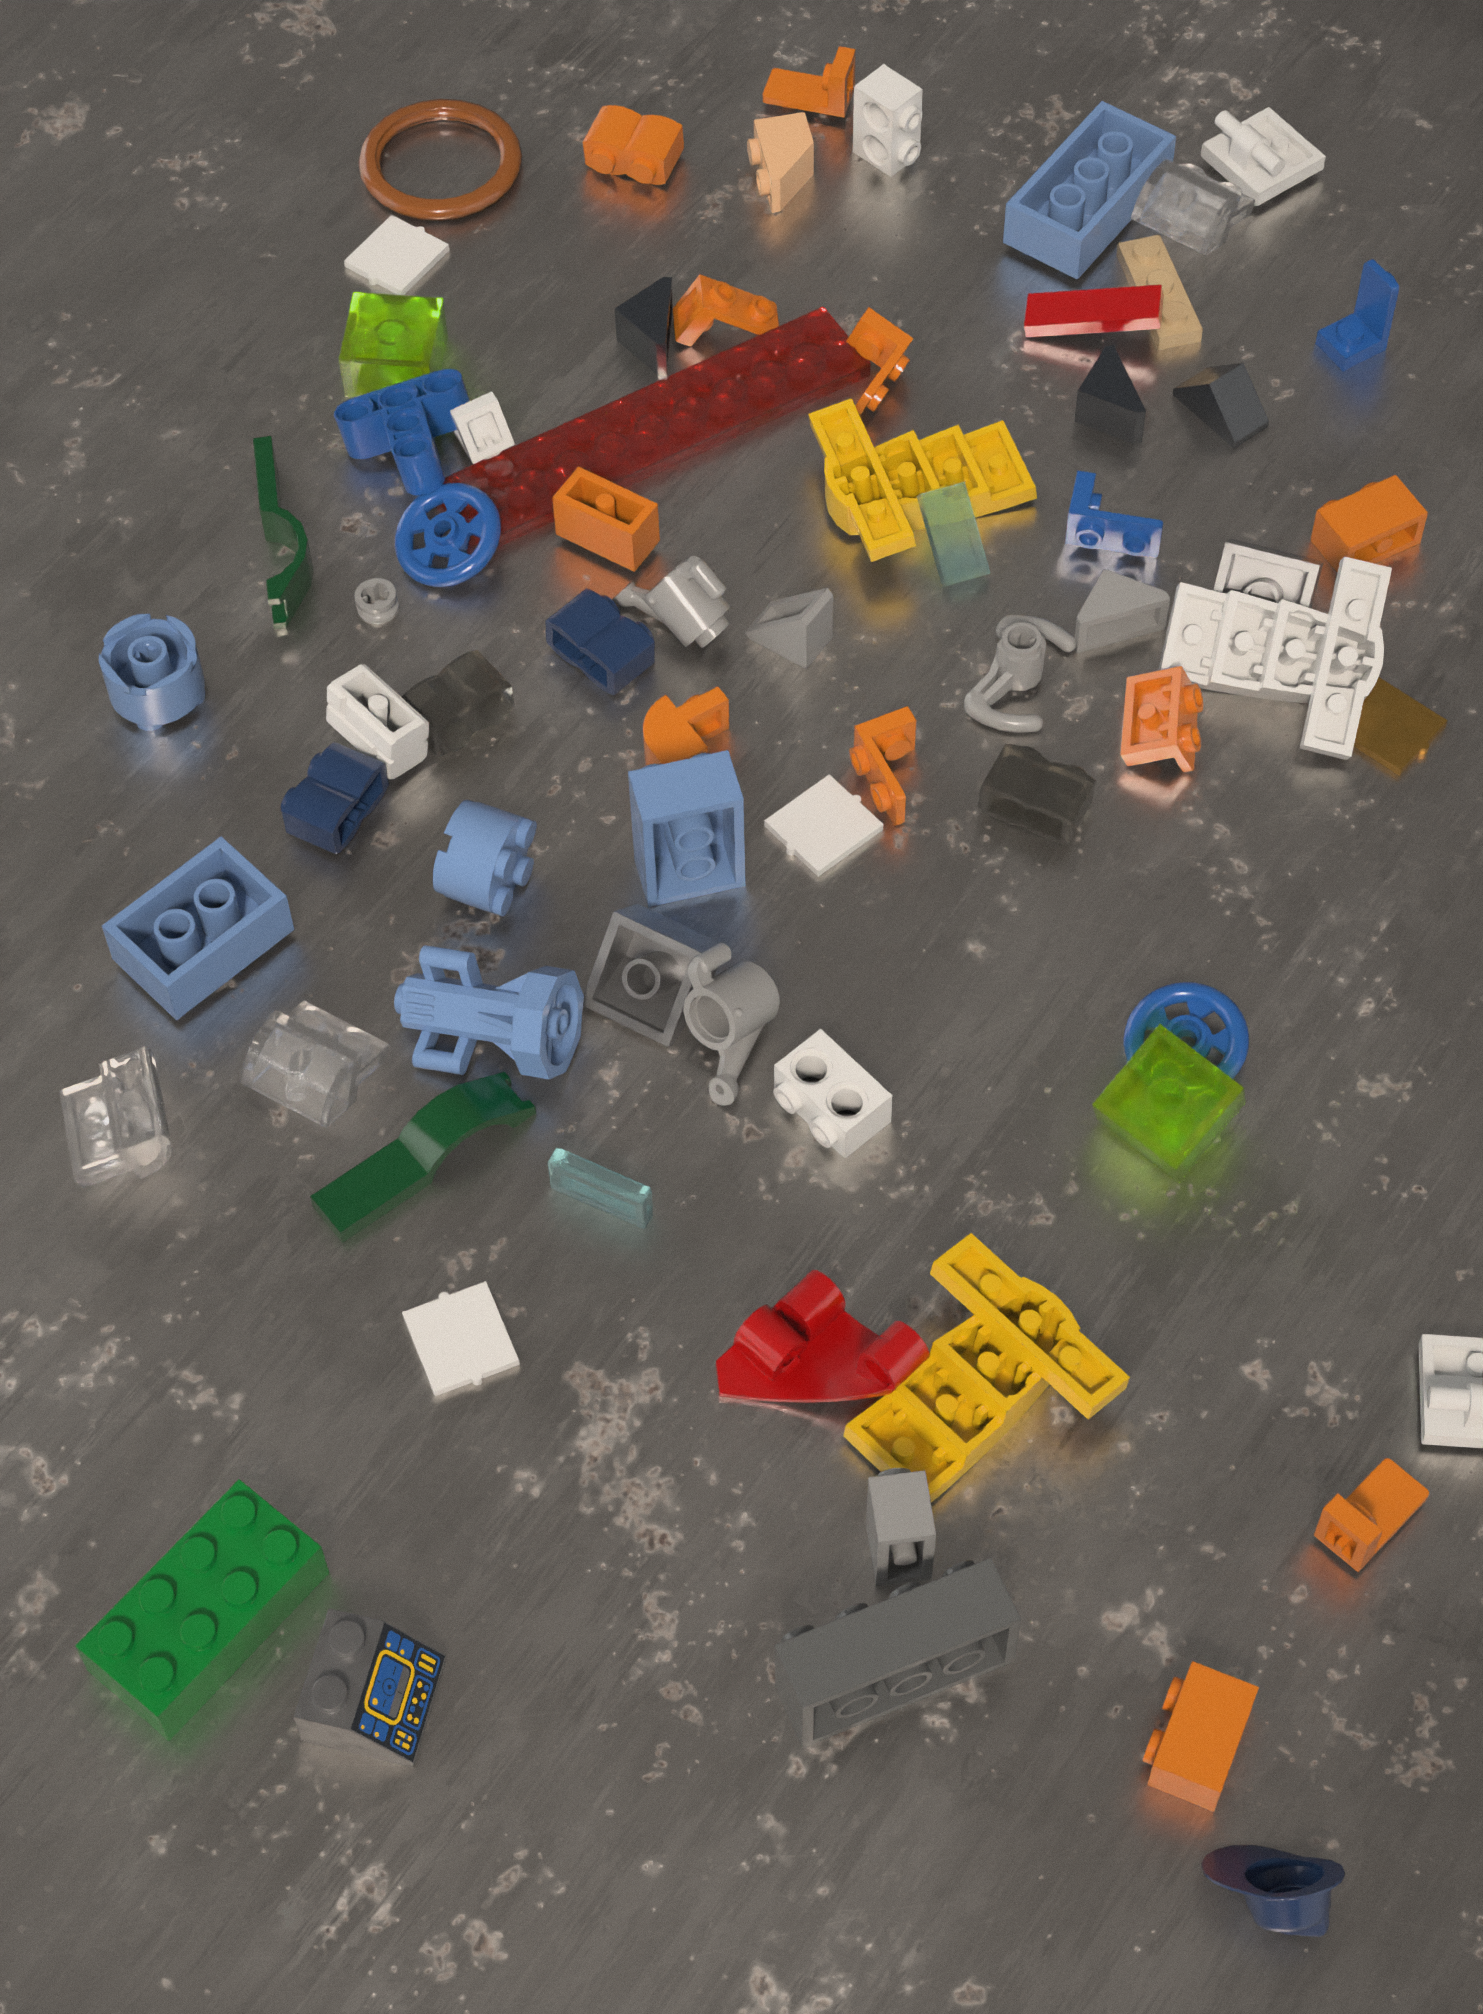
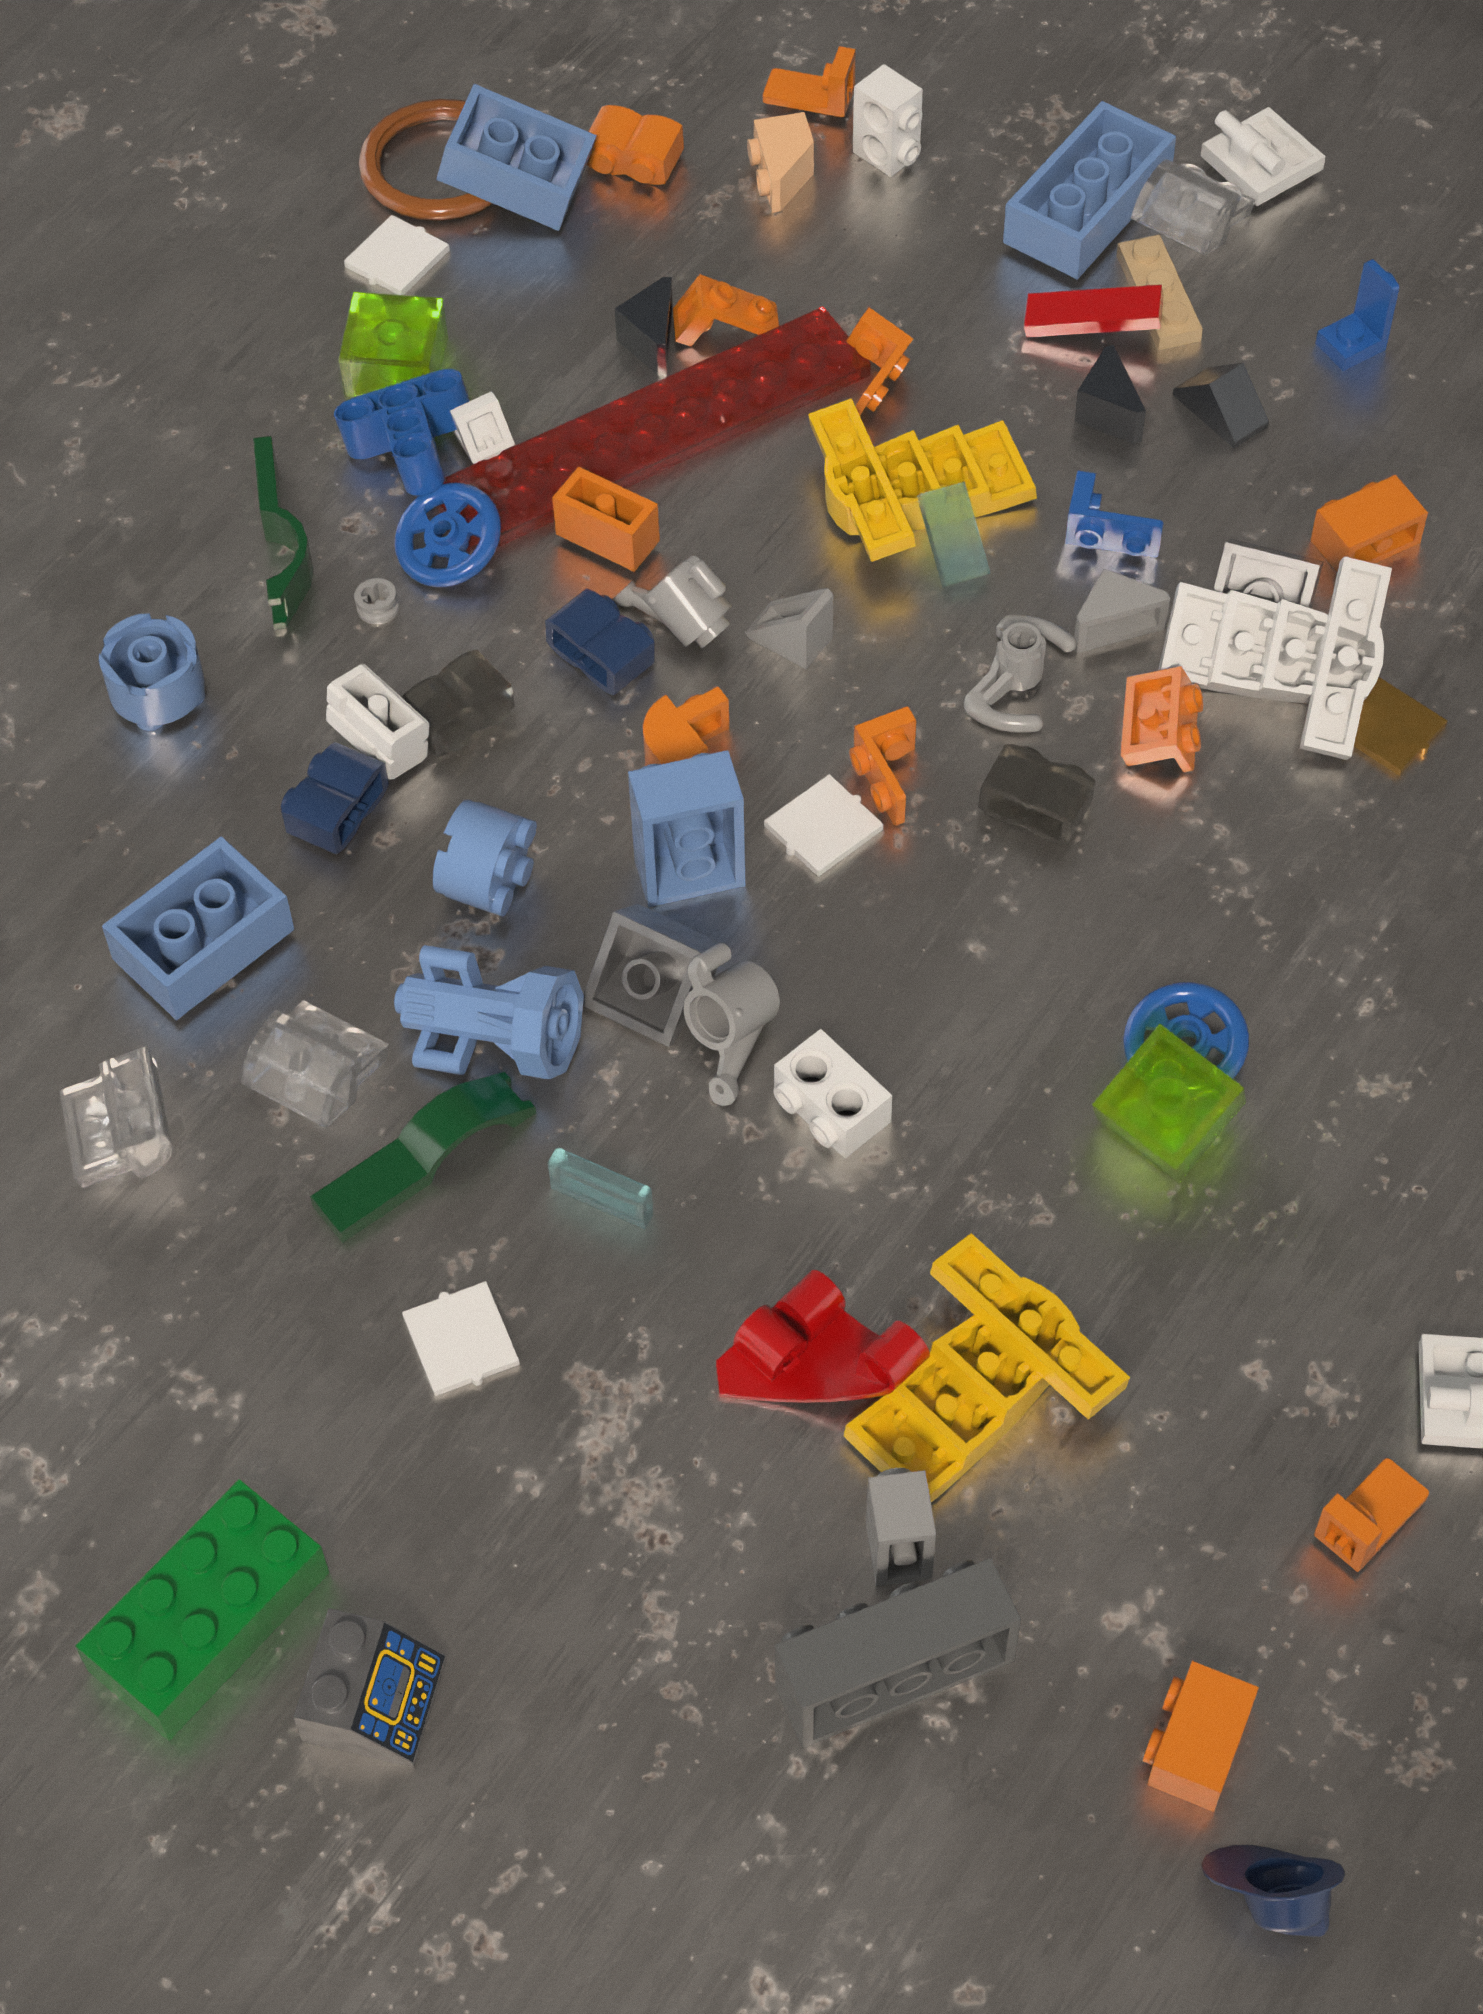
none -> medium blue brick [436,84,597,231]

